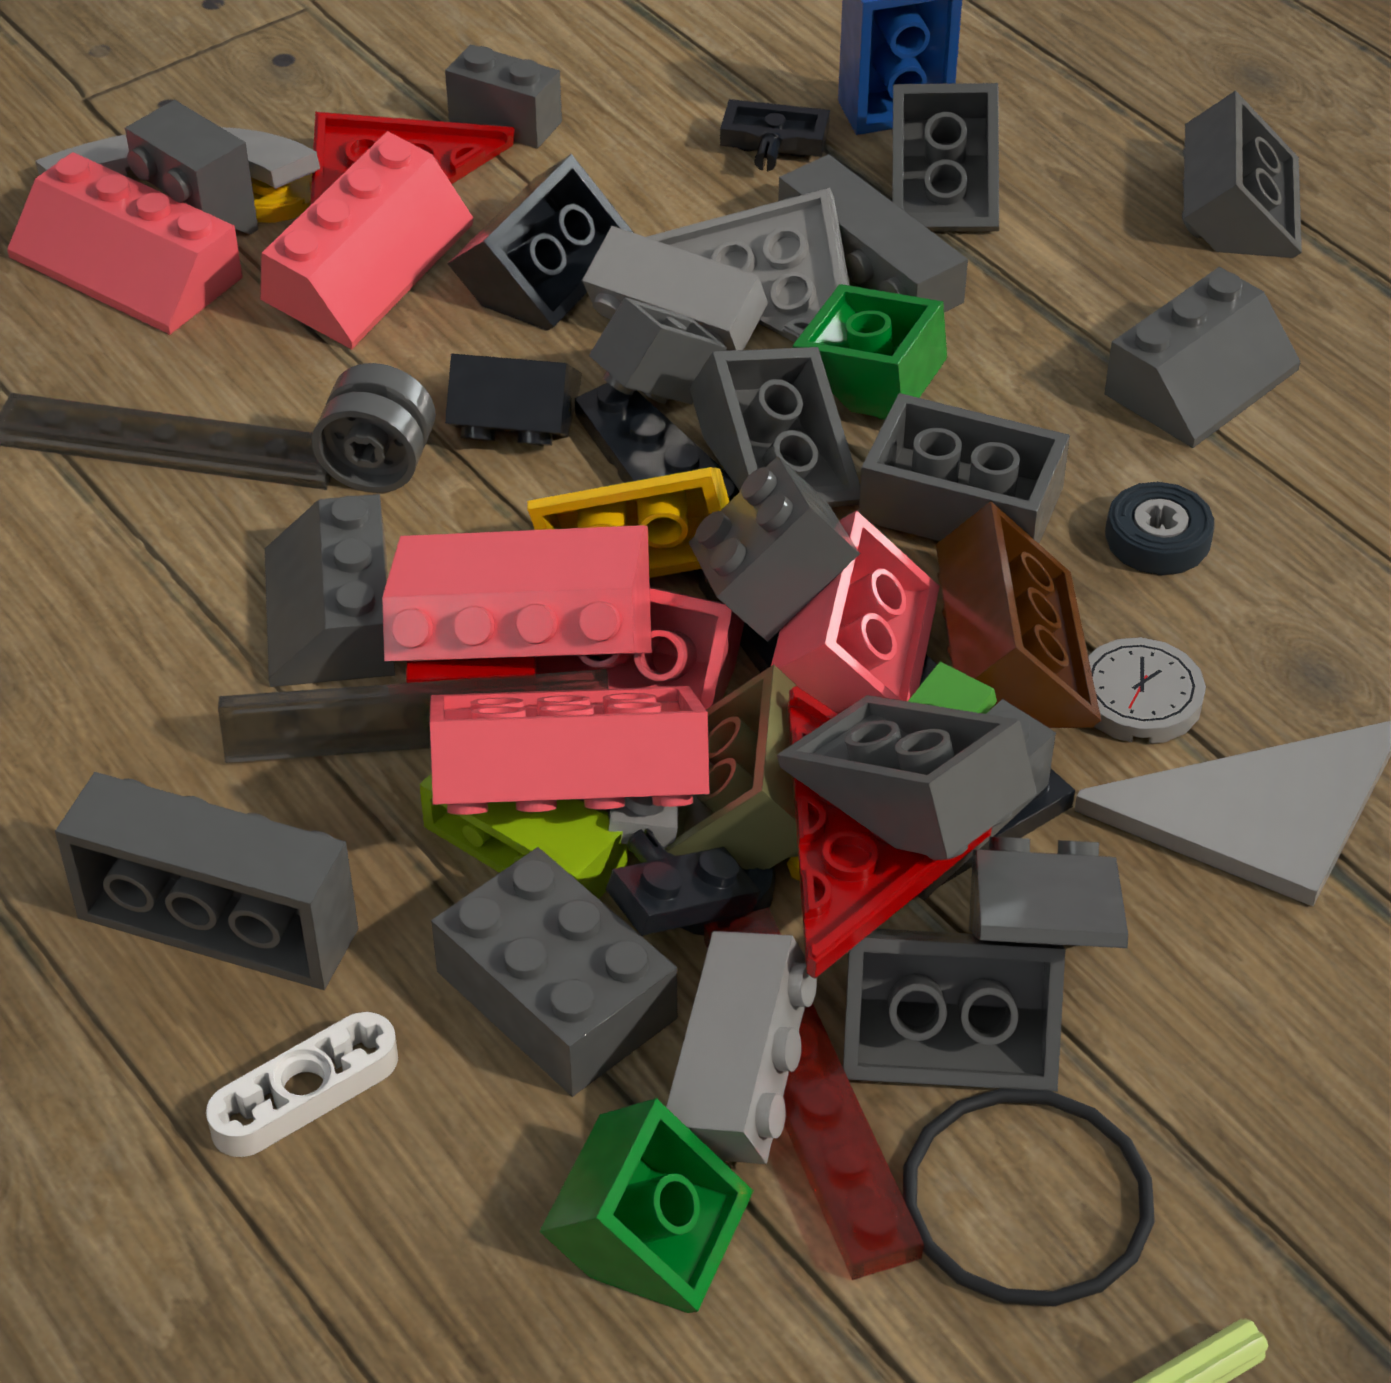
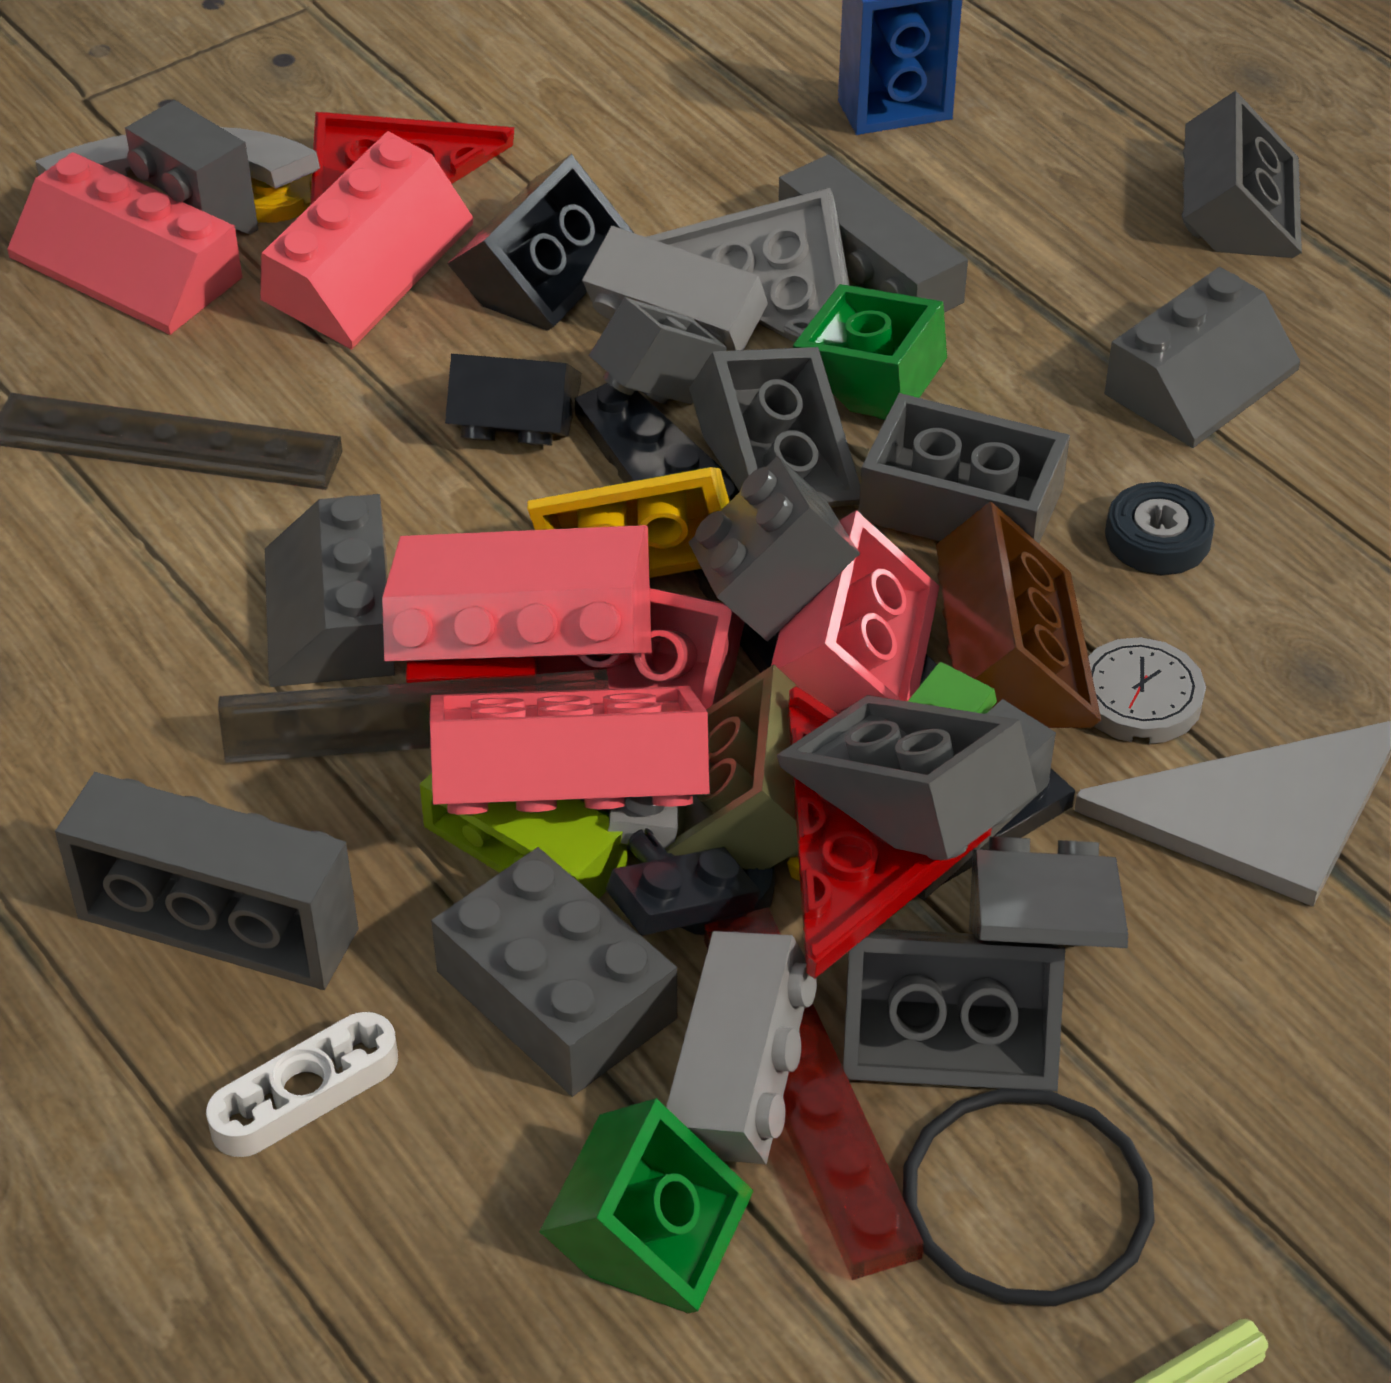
dark grey wheel [312,363,436,493] -> none
dark grey brick [445,44,562,149] -> none
black plate [720,99,830,171] -> none
dark grey slope [893,83,999,232] -> none

